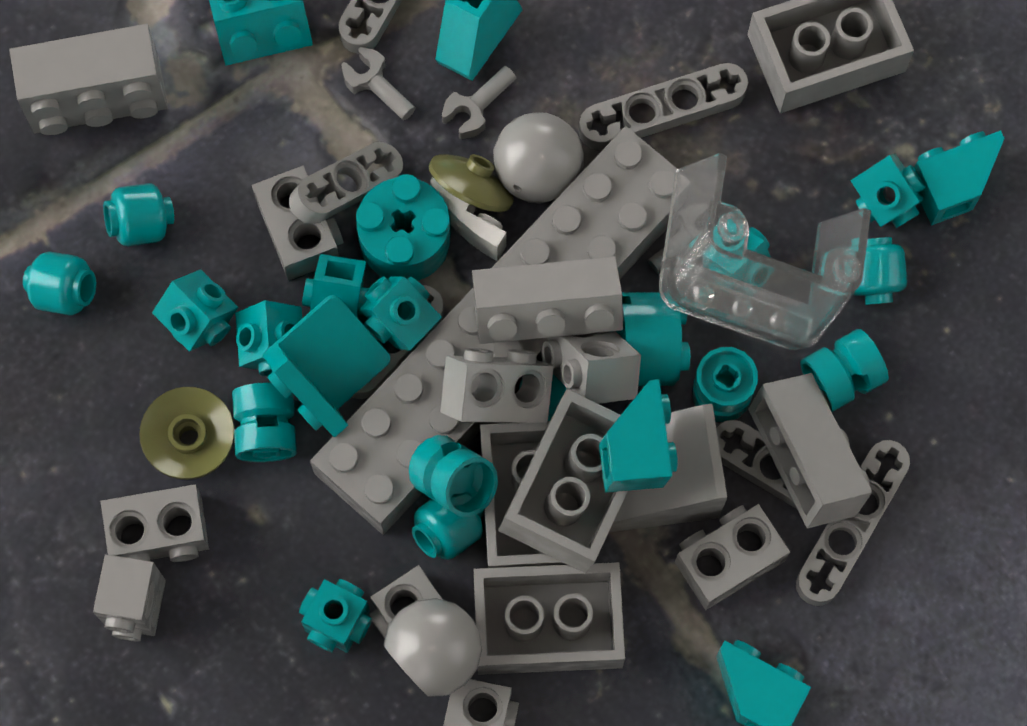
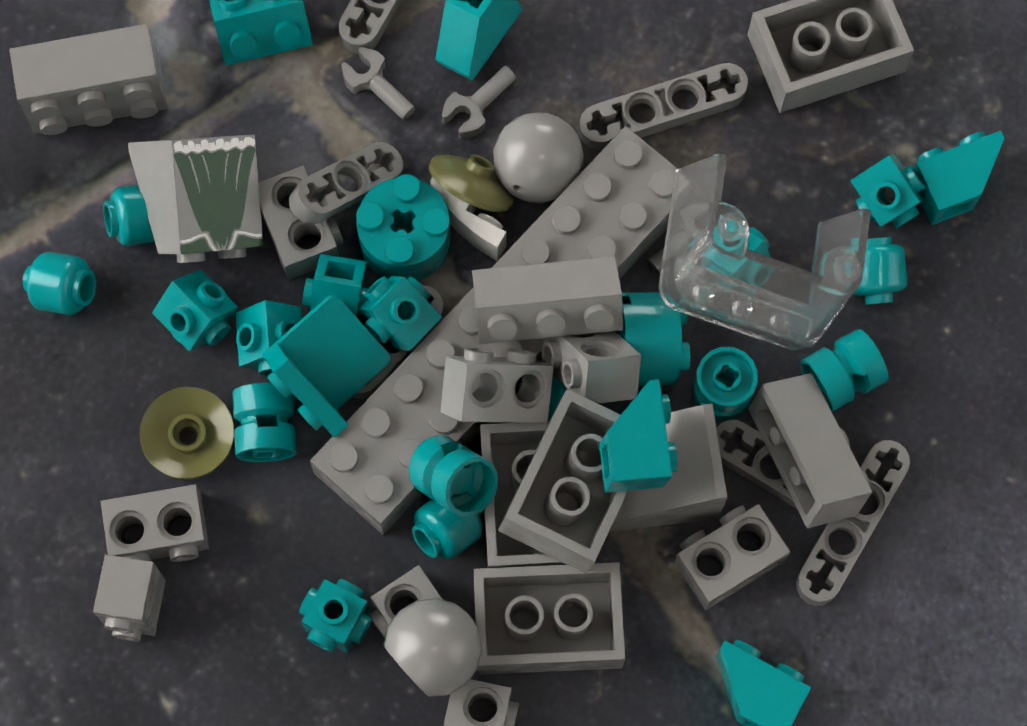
none -> slope [128,134,263,263]

